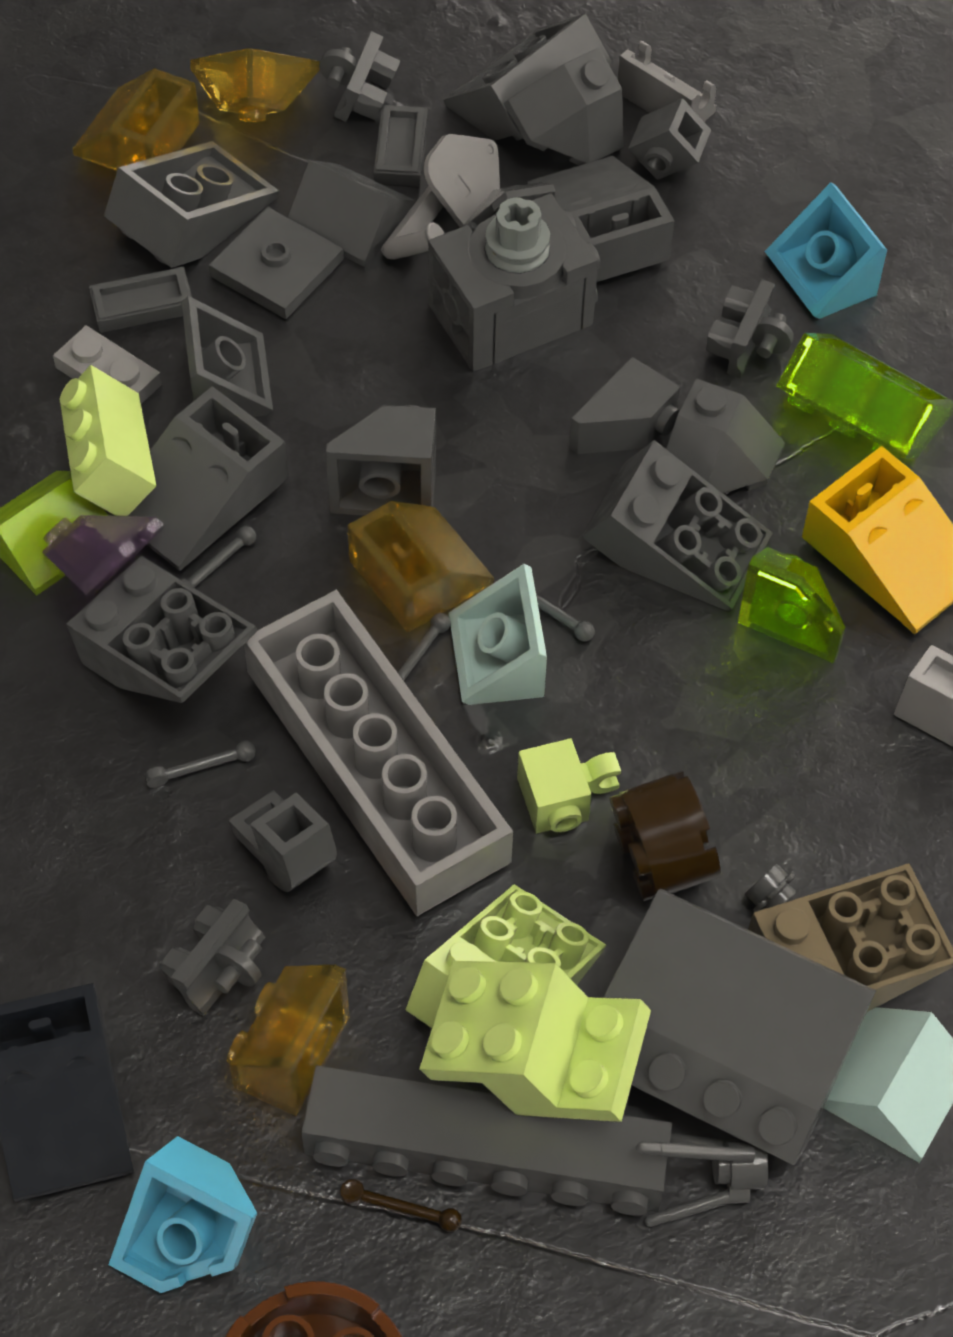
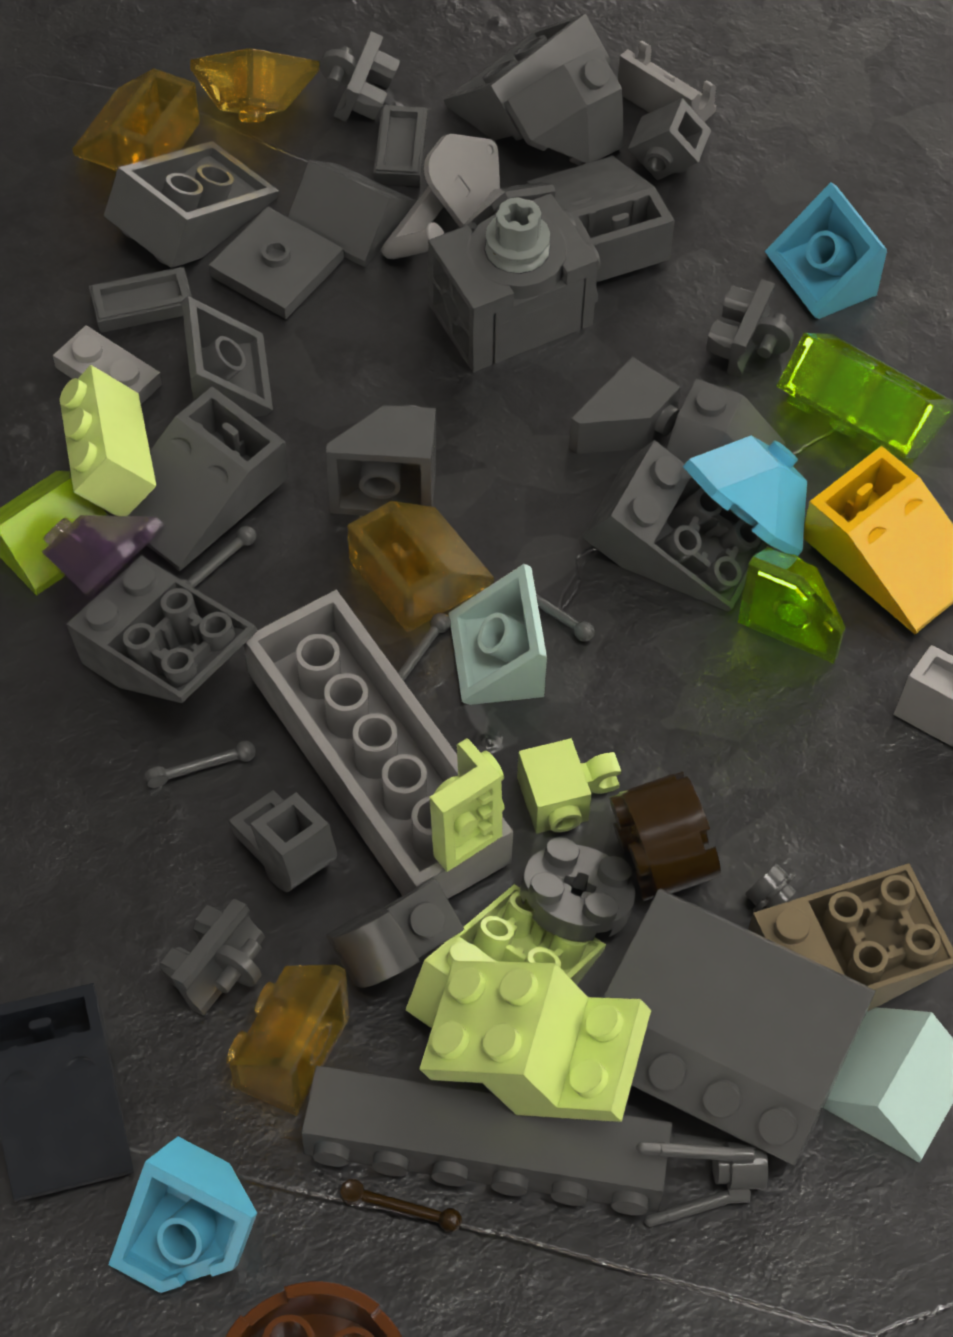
none -> dark grey brick [326,878,465,988]
none -> yellowish green bracket [429,738,505,872]
none -> dark grey plate [519,837,635,942]
none -> medium azure slope [683,435,807,559]

